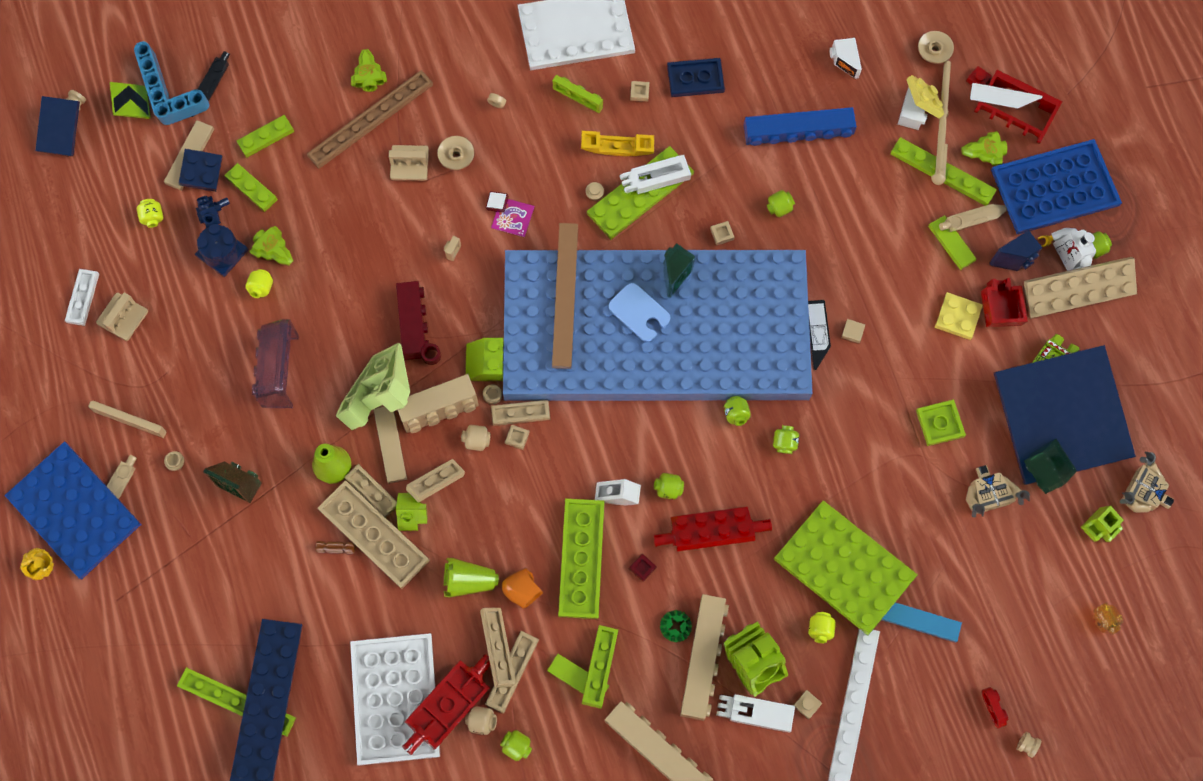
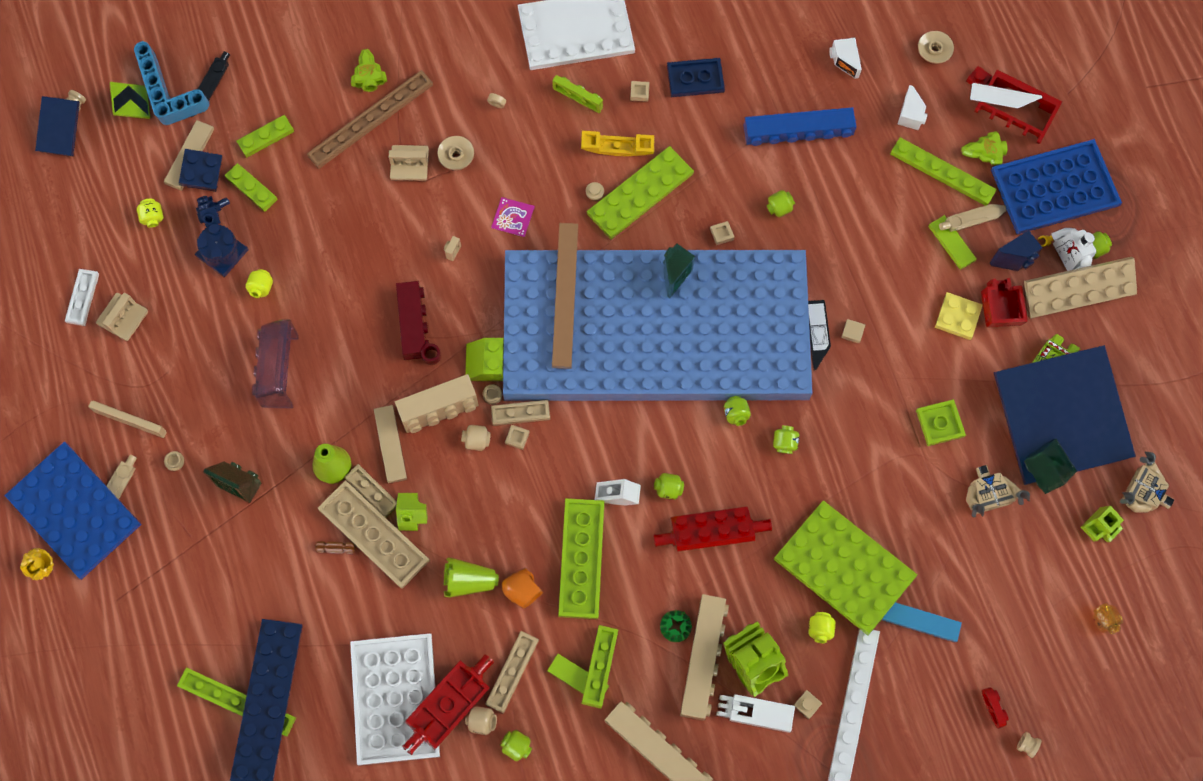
lime rock [250,226,293,266] -> none
yellowish green wedge [336,343,410,430] -> none
tan plate [406,459,465,503] -> none
tan tile [480,608,516,687] -> none
white tile [486,191,509,213] -> none
light blue piece [609,283,670,342] -> none
white hinge [620,155,691,194] -> none
dark red tile [629,554,657,582] -> none
light yellow plate [906,75,944,118] -> none
tan bar [931,61,951,185] -> none

